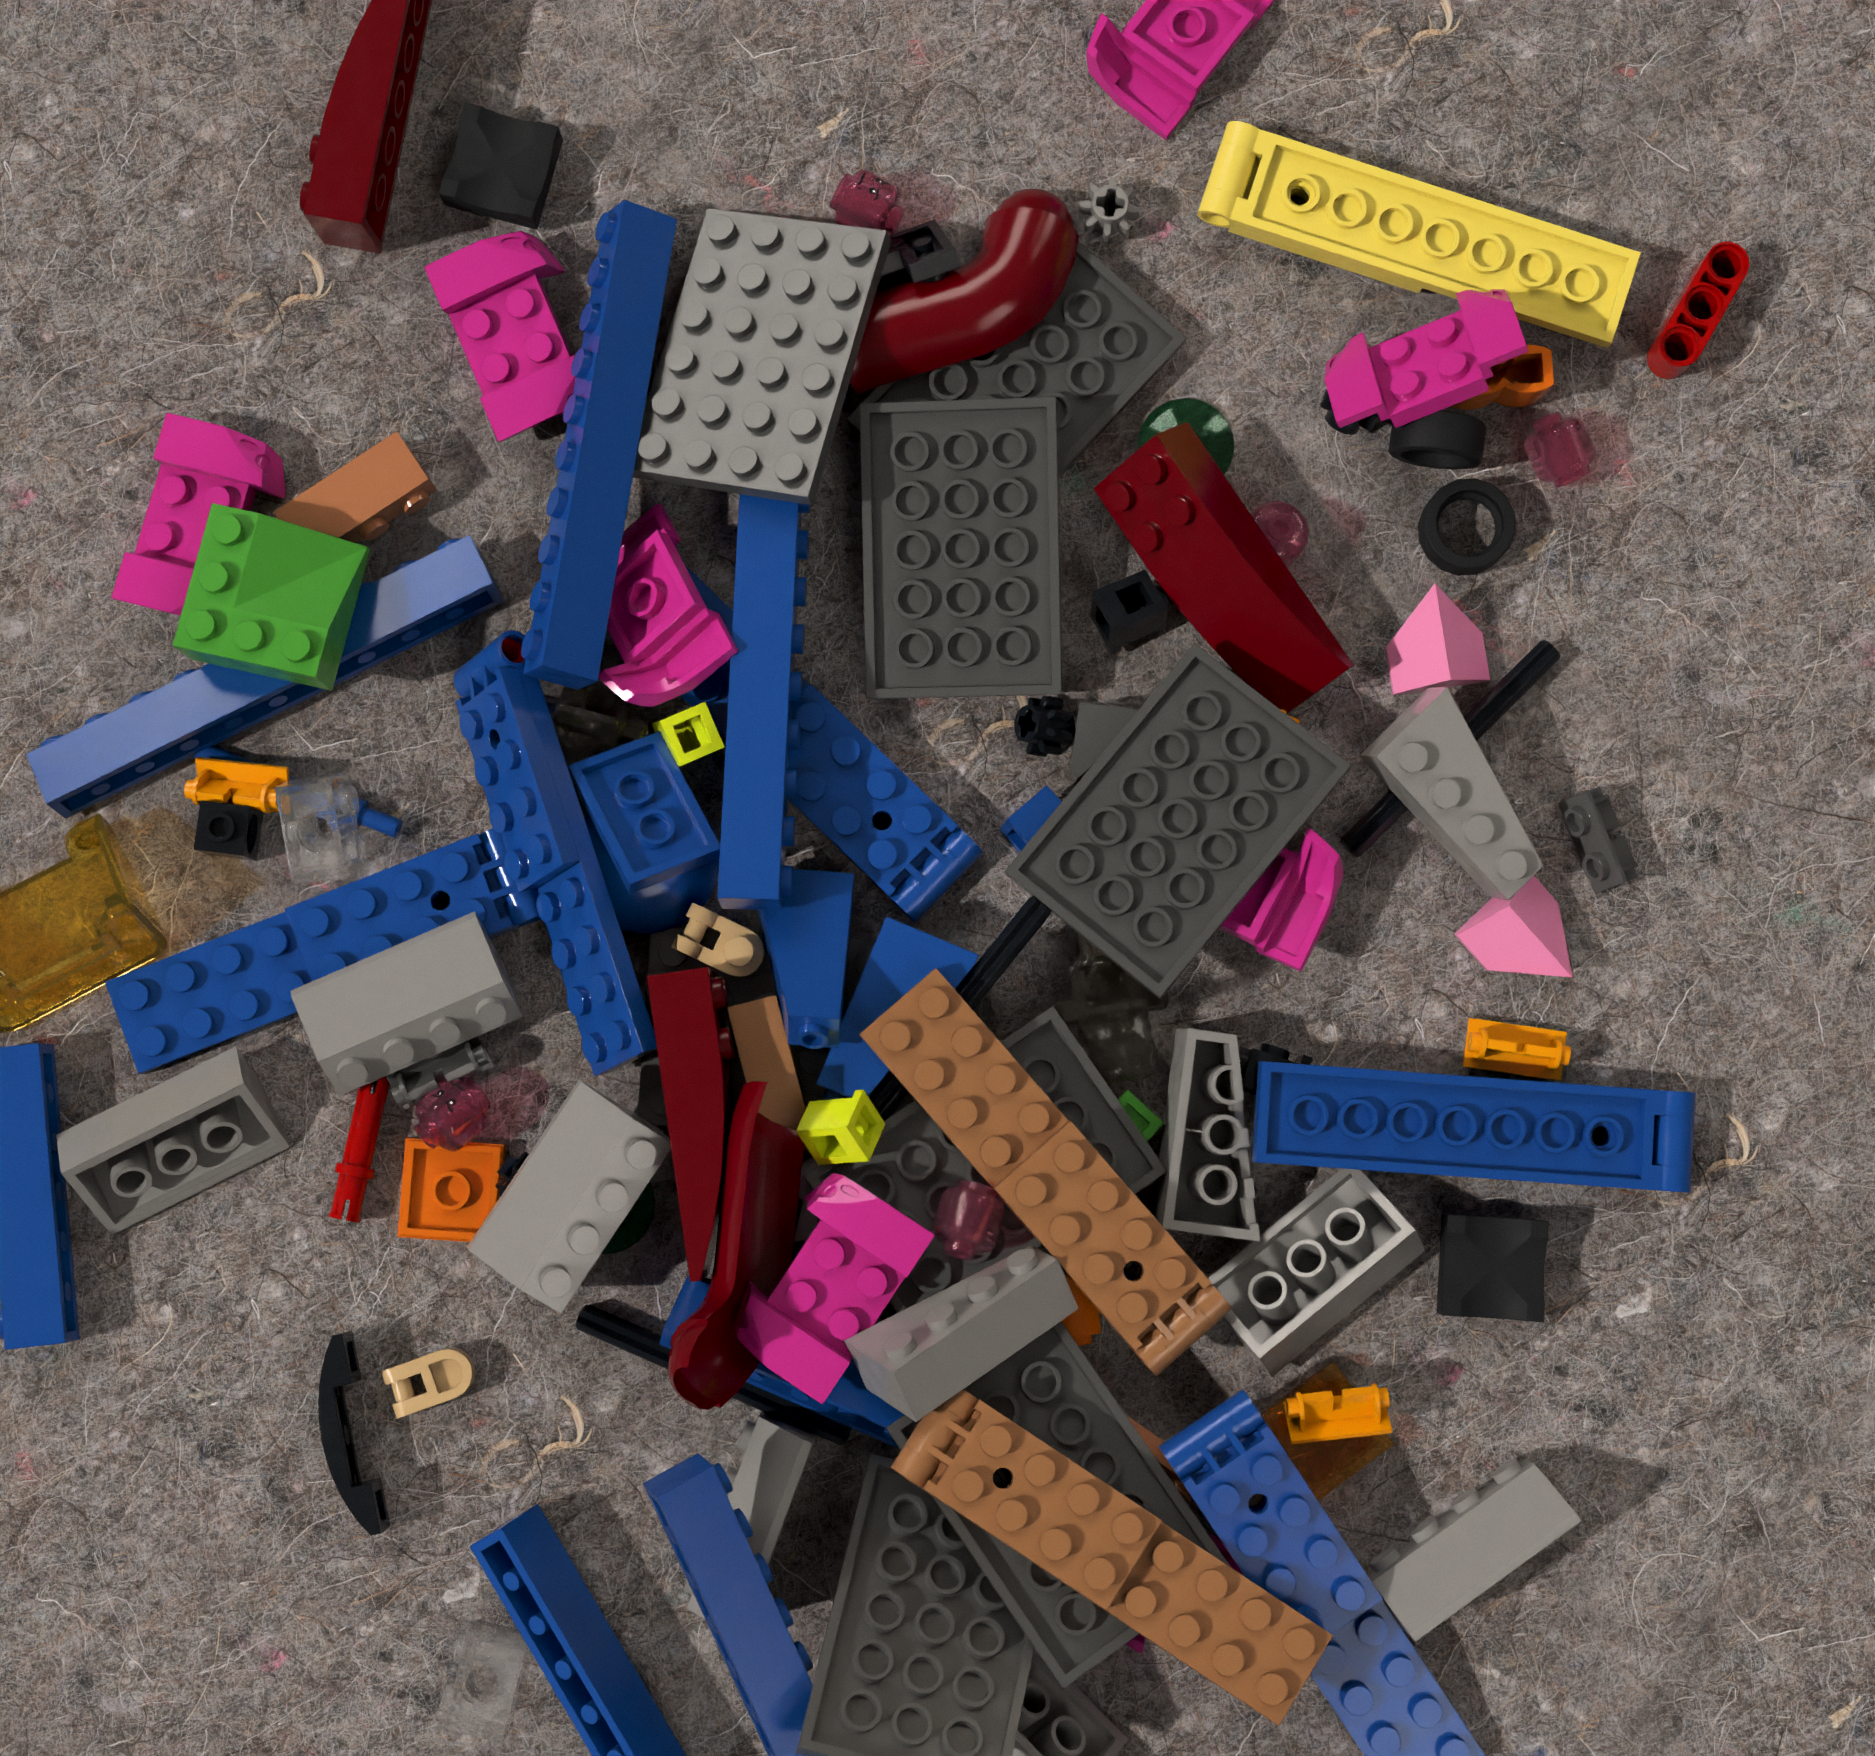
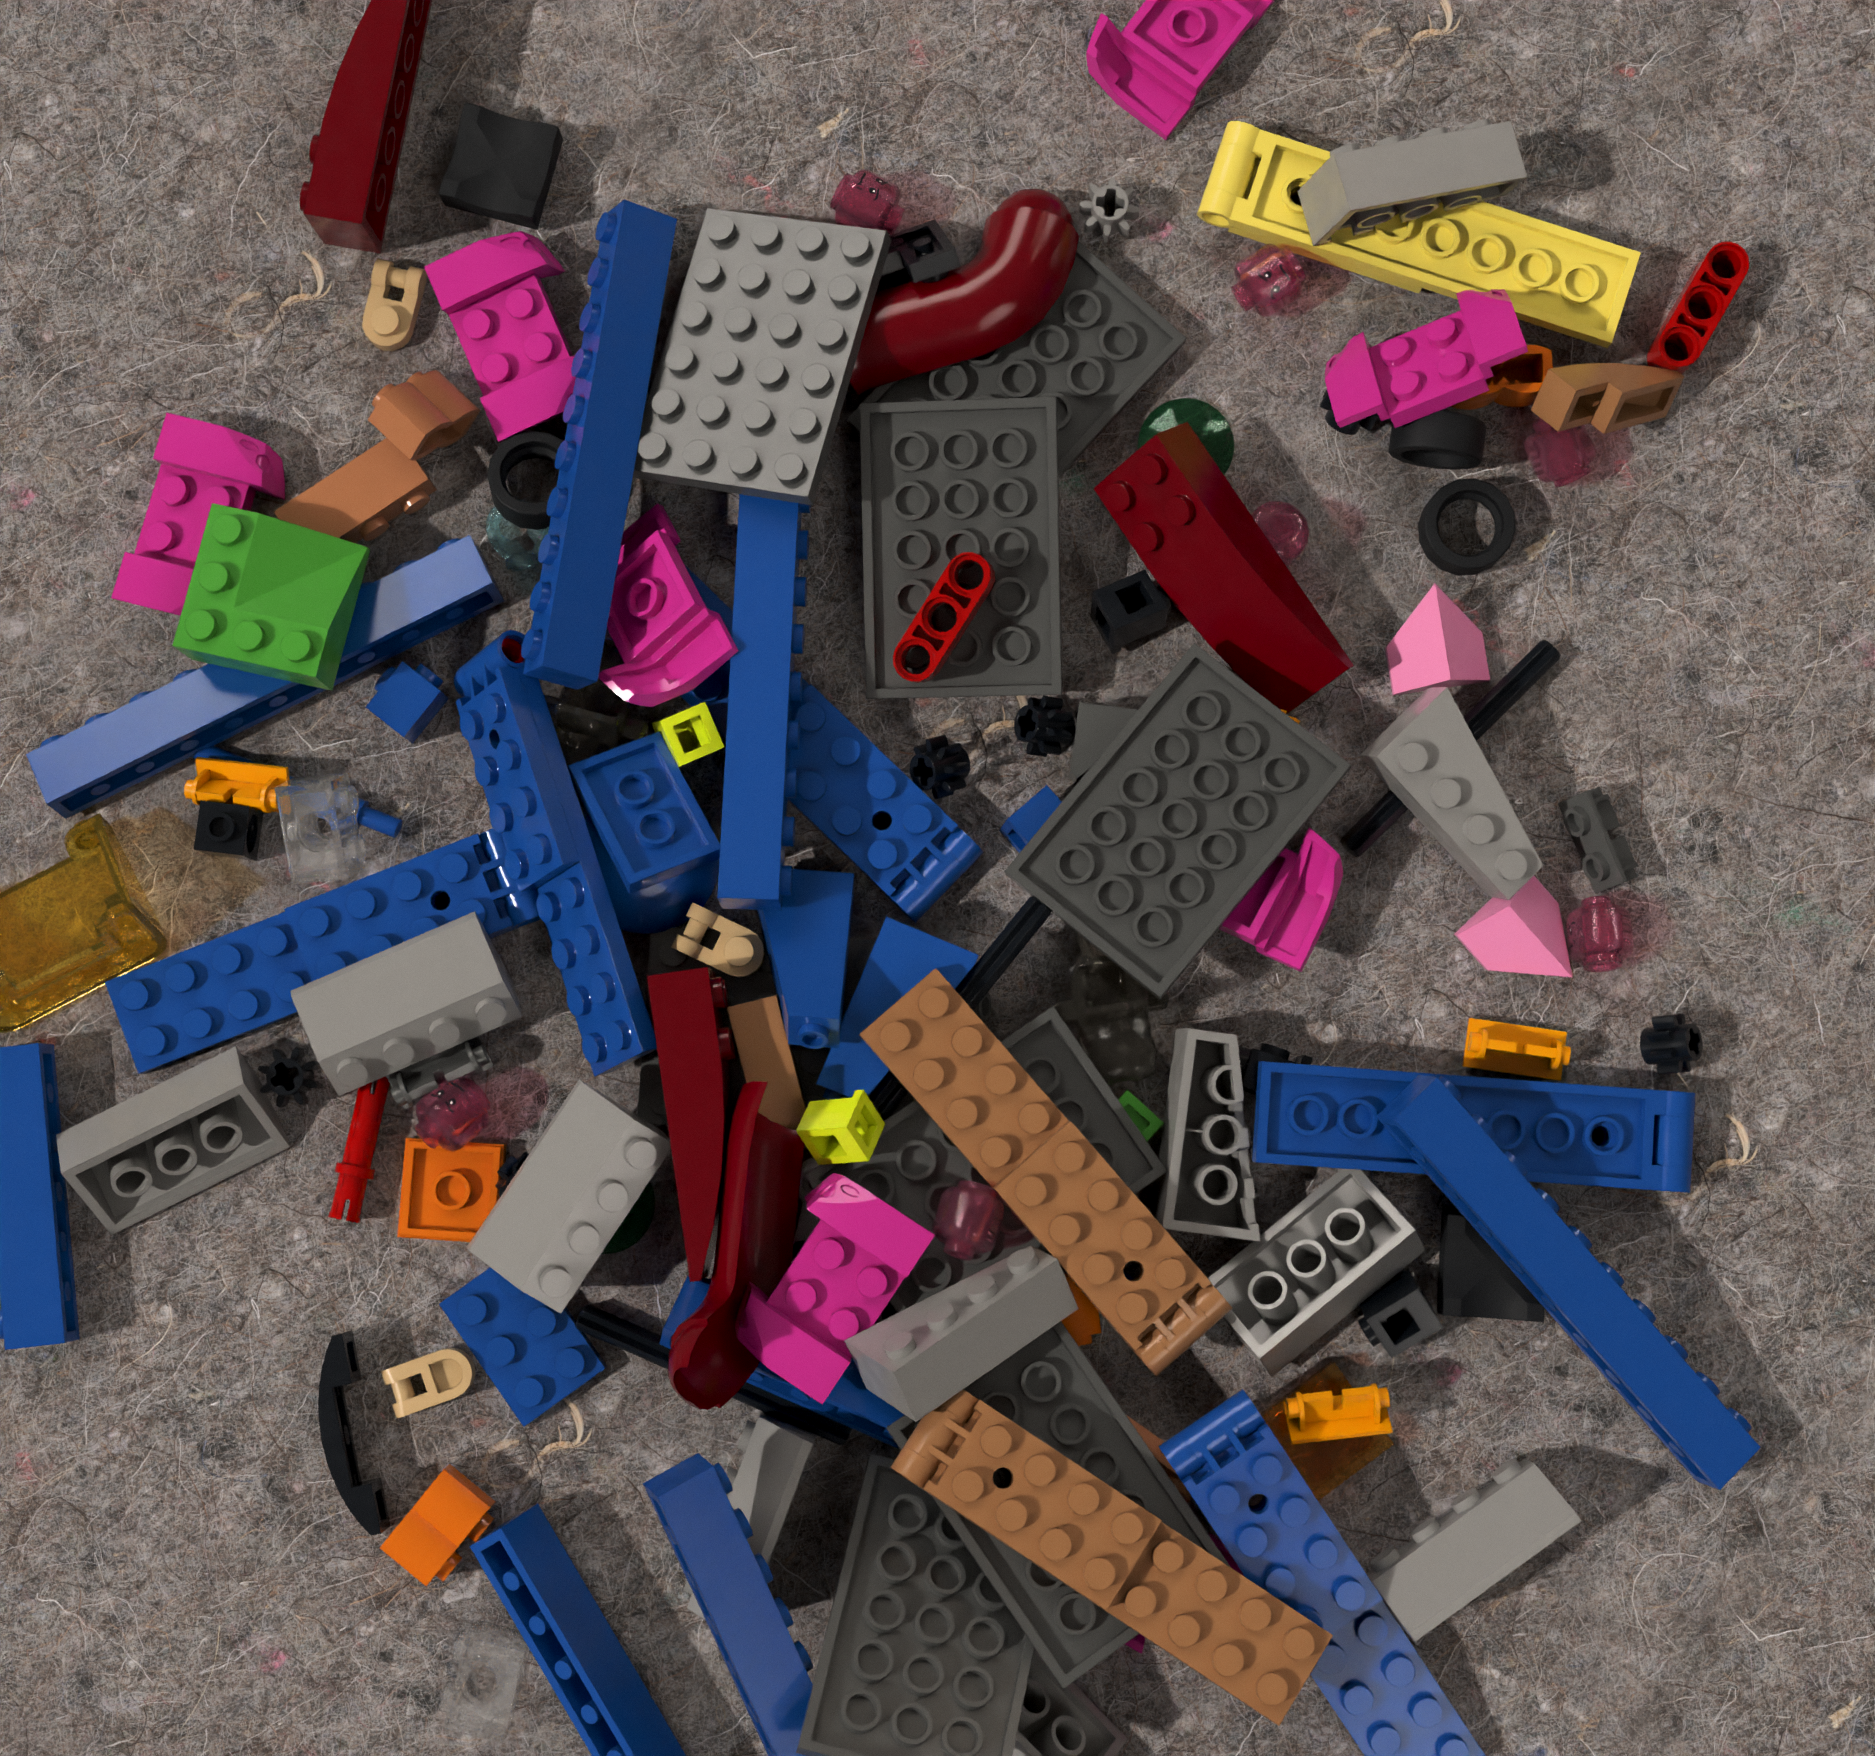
none -> black gear [258,1047,322,1107]
none -> tan plate [362,258,427,351]
none -> blue brick [366,661,449,744]
none -> nougat brick [368,370,481,461]
none -> orange brick [380,1464,496,1586]
none -> blue plate [439,1267,608,1427]
none -> clear light blue piece [486,499,549,572]
none -> black tyre [487,431,564,530]
none -> red beam [893,552,995,683]
none -> black gear [910,735,970,799]
none -> clear pink head [1230,243,1306,317]
none -> light grey wedge [1297,119,1527,246]
none -> black brick [1358,1269,1443,1358]
none -> blue brick [1376,1075,1761,1490]
none -> medium nougat slope [1531,363,1685,434]
none -> clear pink head [1566,896,1634,973]
none -> black gear [1640,1014,1703,1075]

